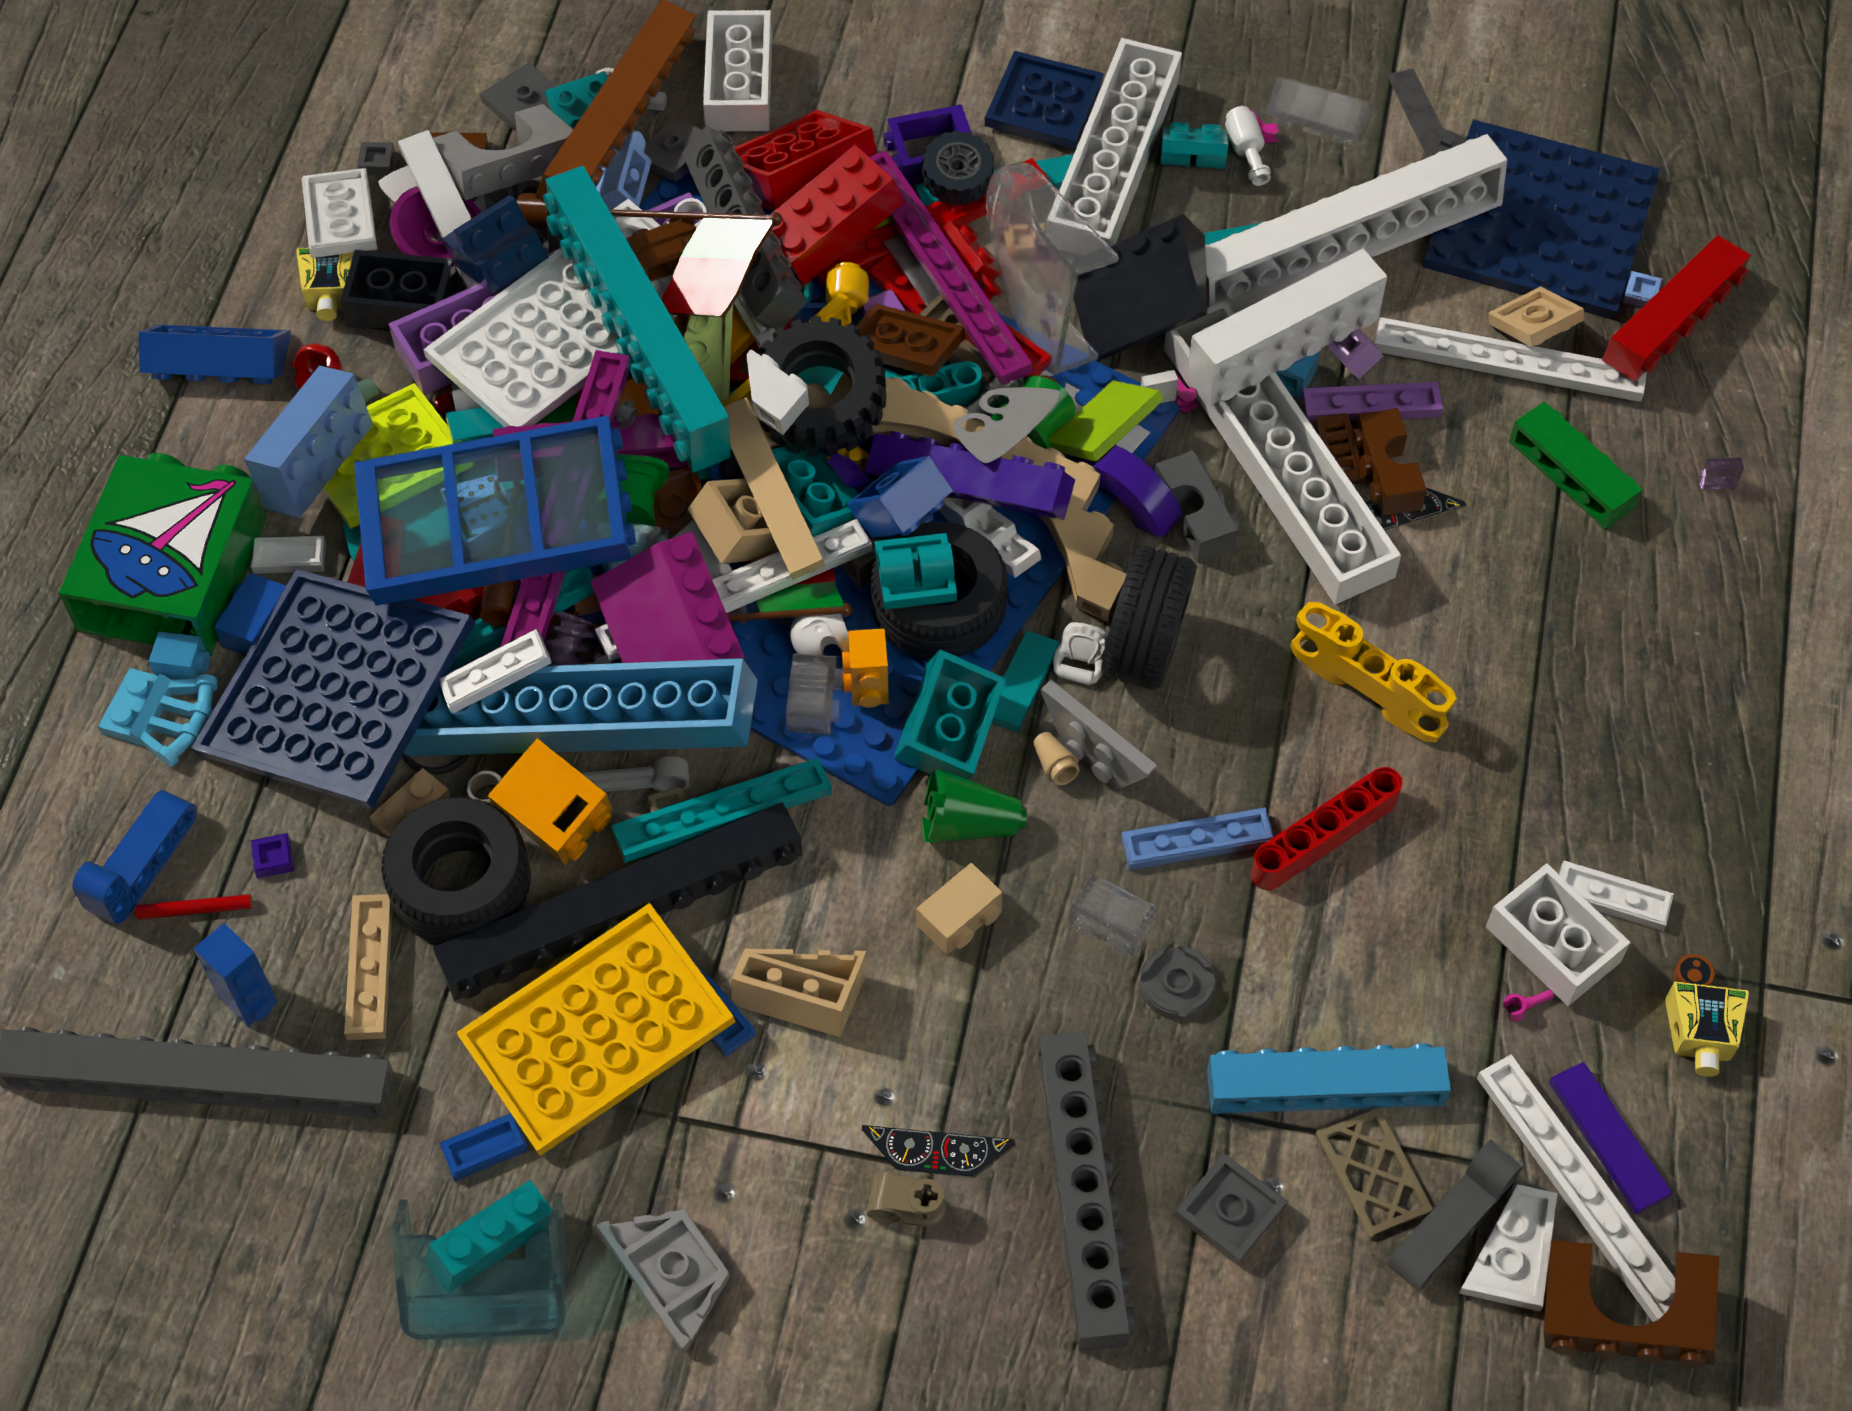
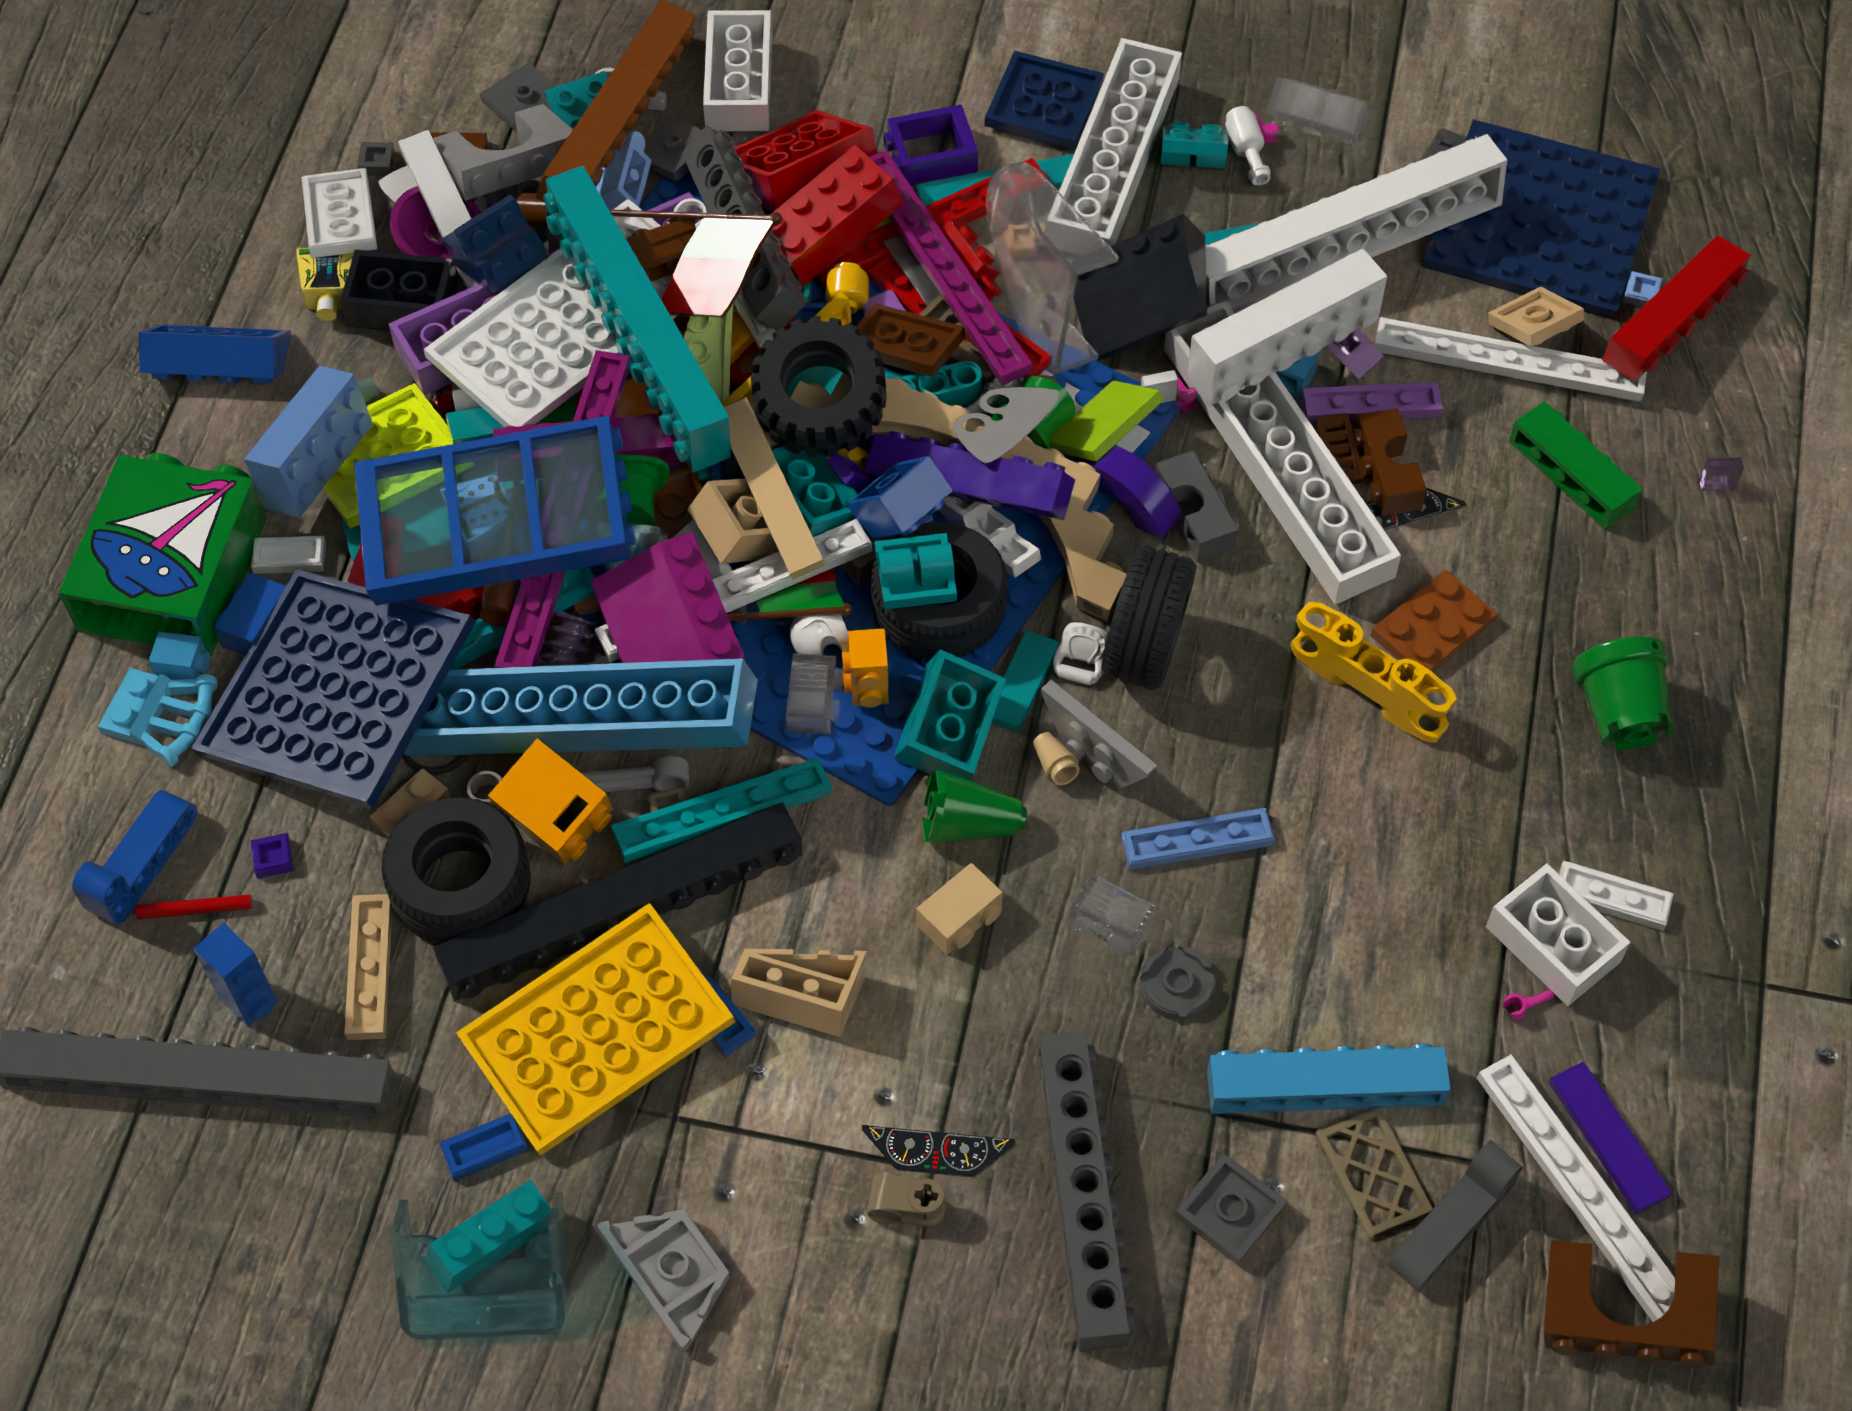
red hair [291,343,343,390] -> none
white tile [440,629,552,713] -> none
dark grey piece [615,400,638,429] -> none
white slope [747,349,809,435] -> none
black wheel [922,131,994,206] -> none
red beam [1251,767,1403,890] -> none
flat silver sticker [1387,69,1442,153] -> none
white wing [1459,1184,1557,1311] -> none
torso [1666,982,1749,1077] -> none
tile [1673,954,1715,986] -> none
none -> dark orange plate [1370,569,1498,672]
none -> green piece [1571,636,1675,751]

